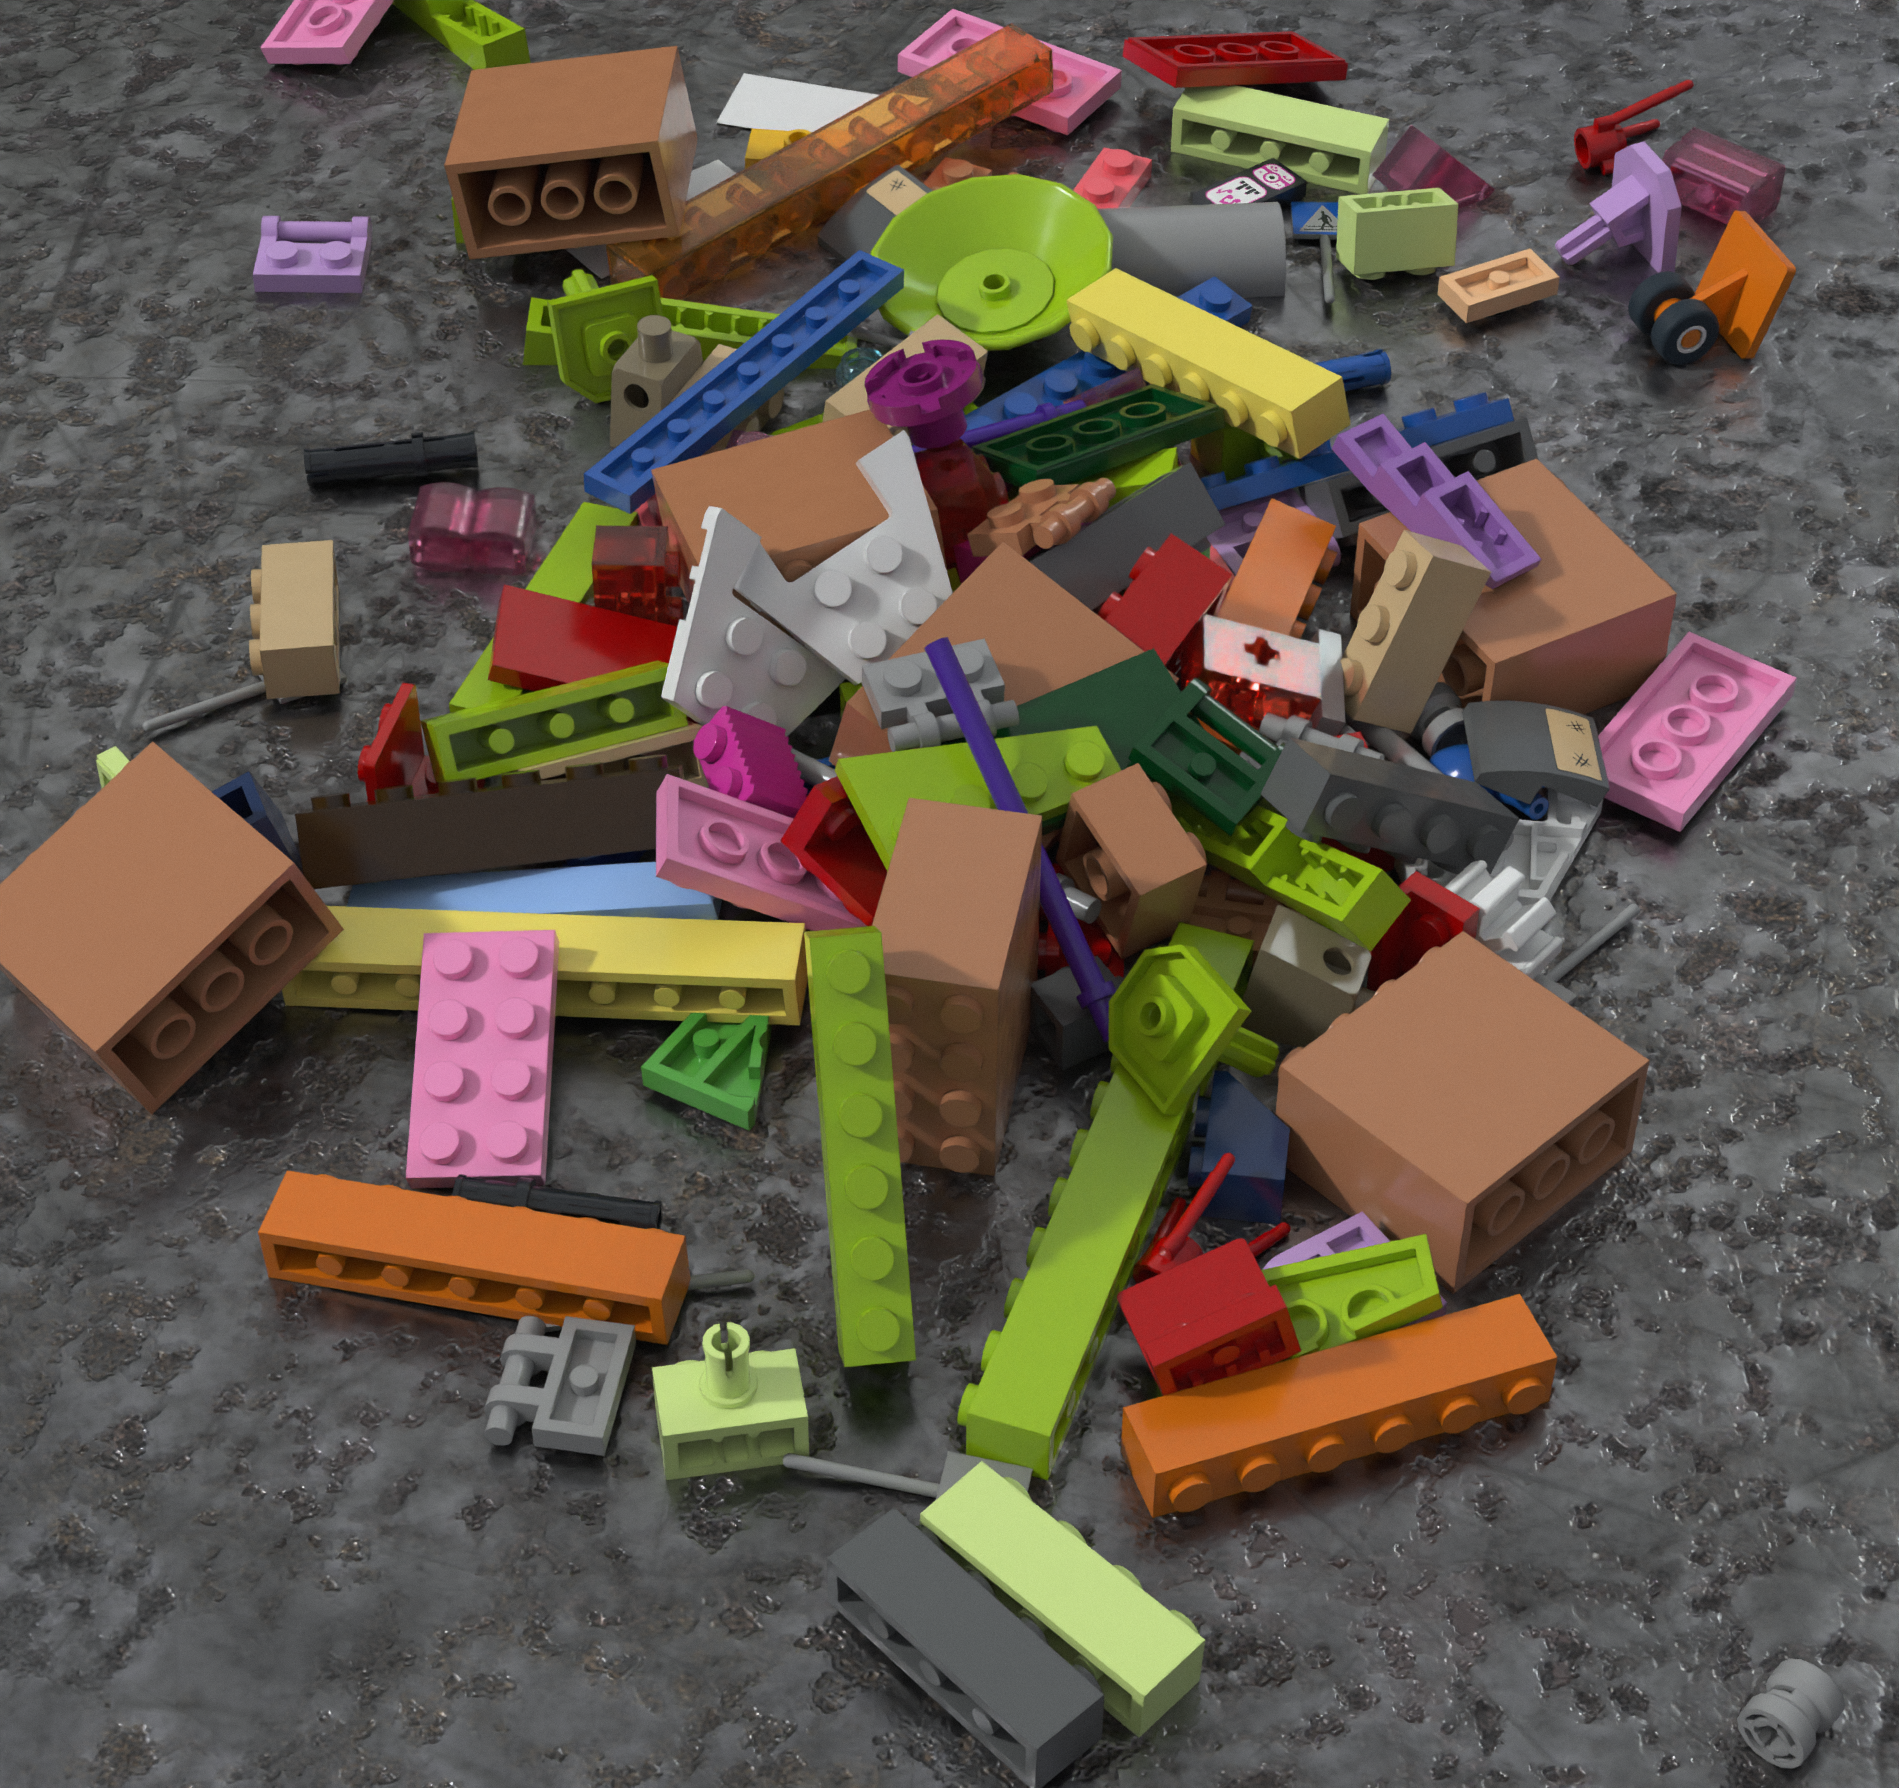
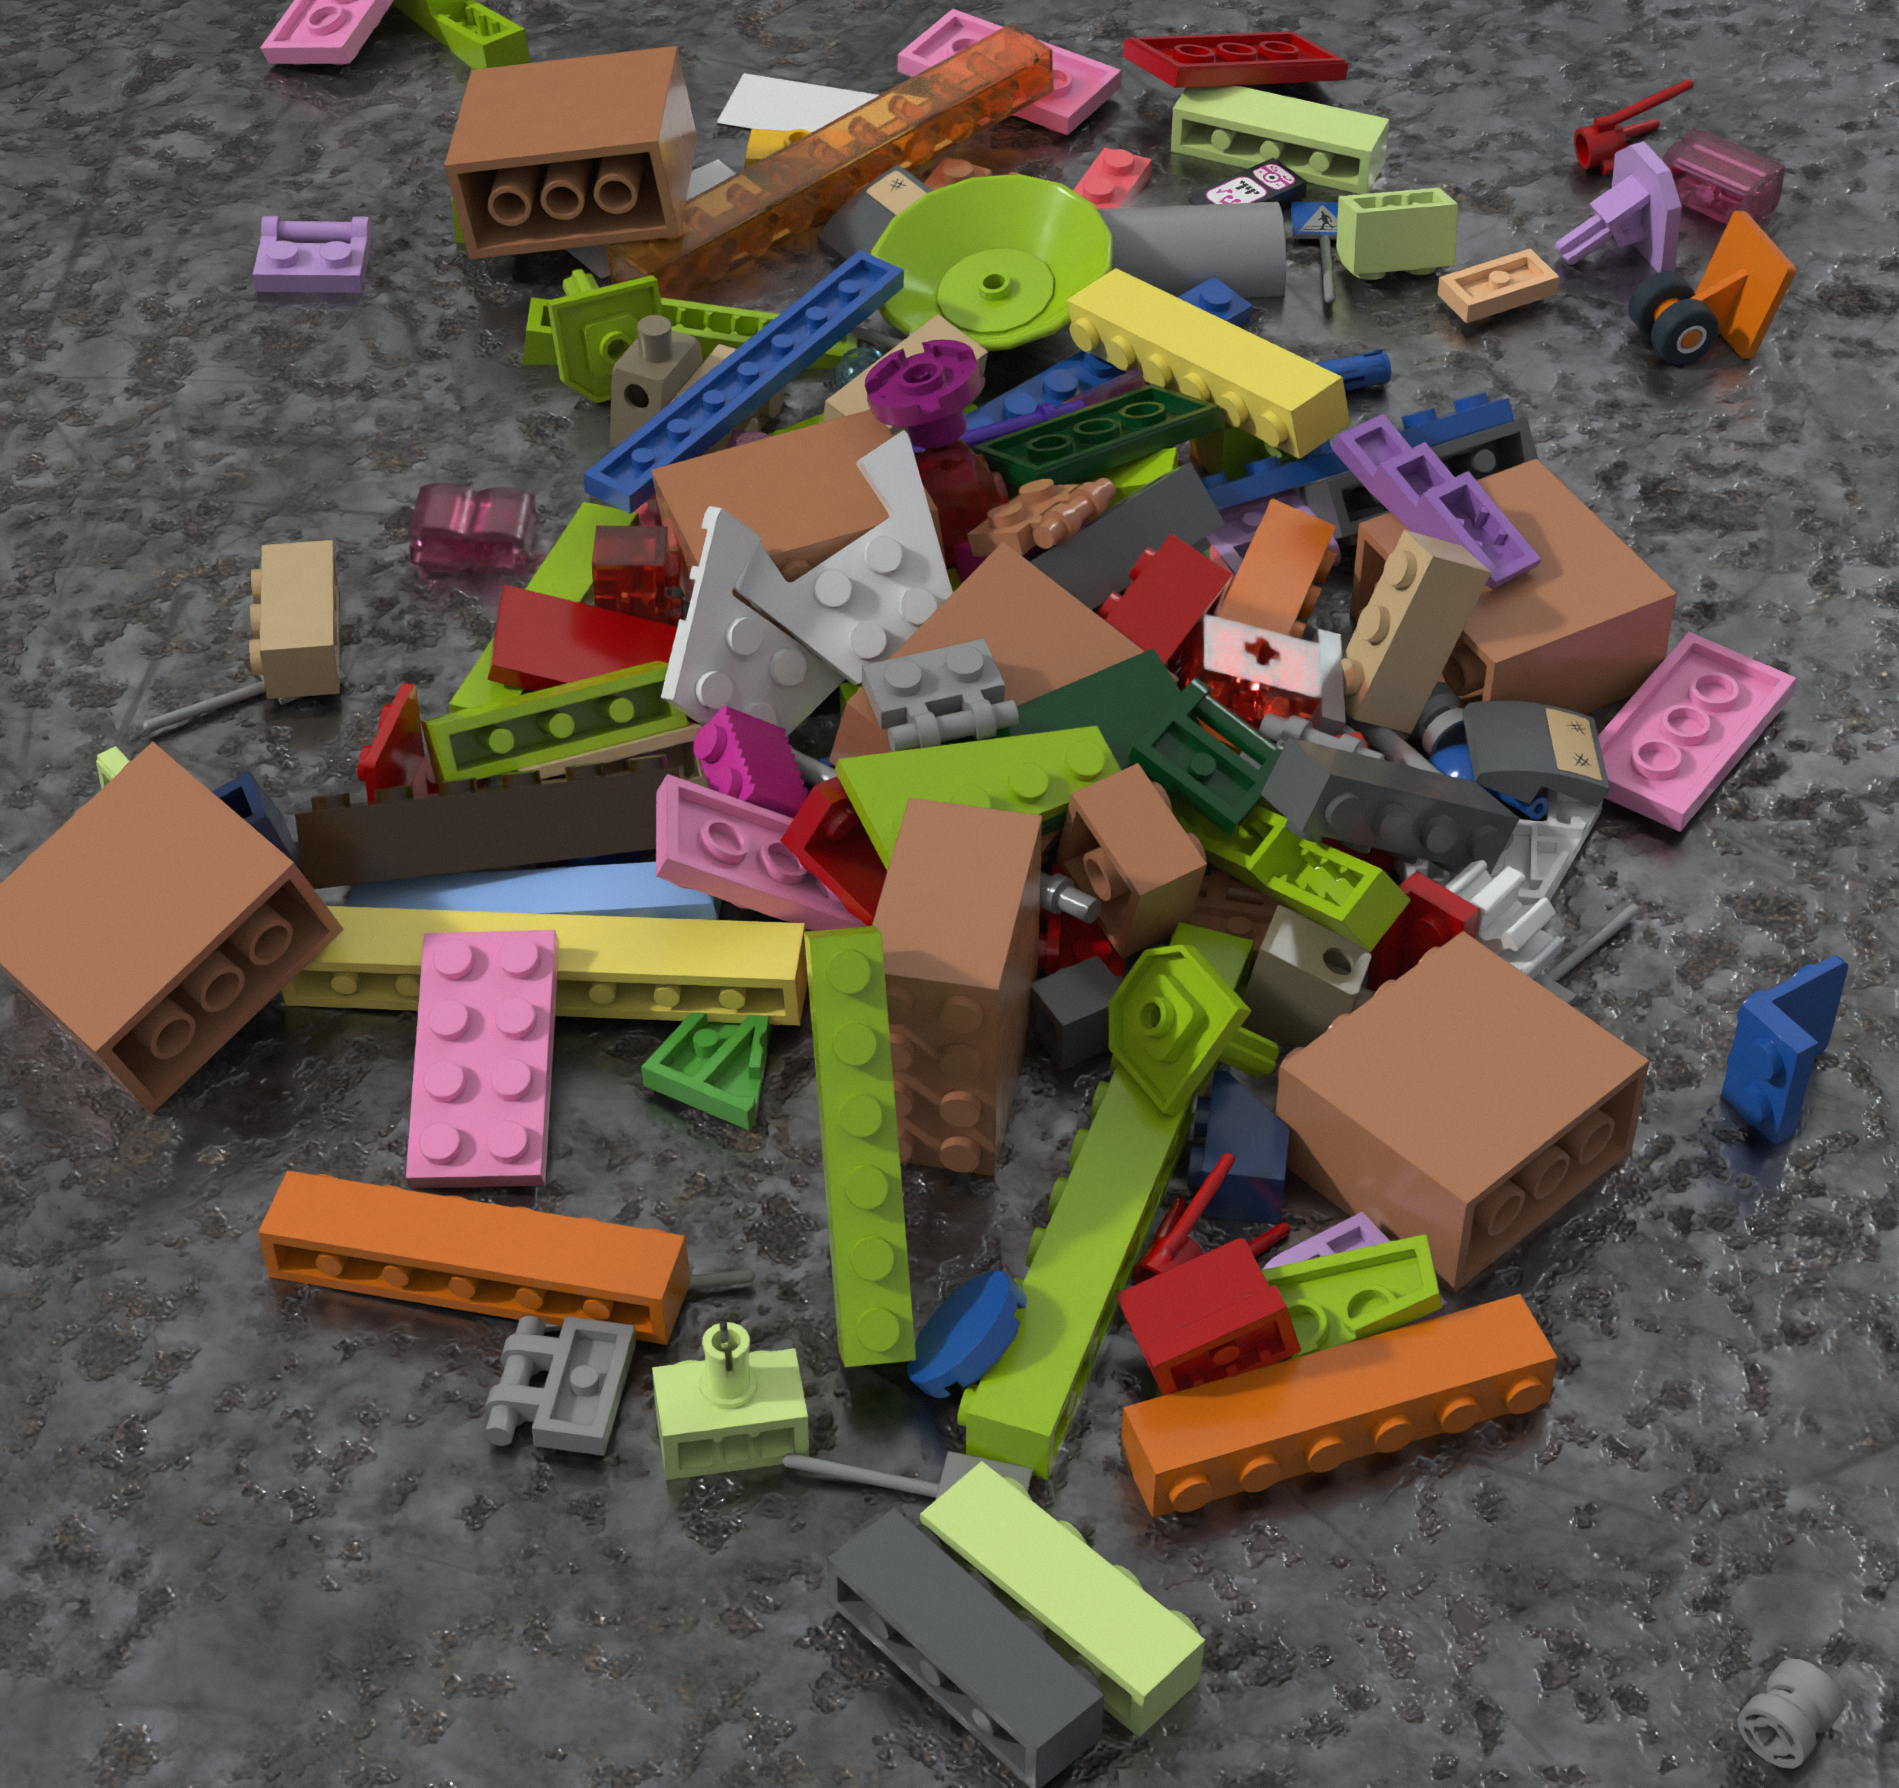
black pin [304,431,479,485] -> none
black pin [452,1174,663,1230] -> none
dark purple bar [924,637,1116,1043] -> none
clear pink slope [1372,124,1495,209] -> none
none -> blue tile [906,1270,1027,1398]
none -> blue bracket [1721,955,1849,1145]

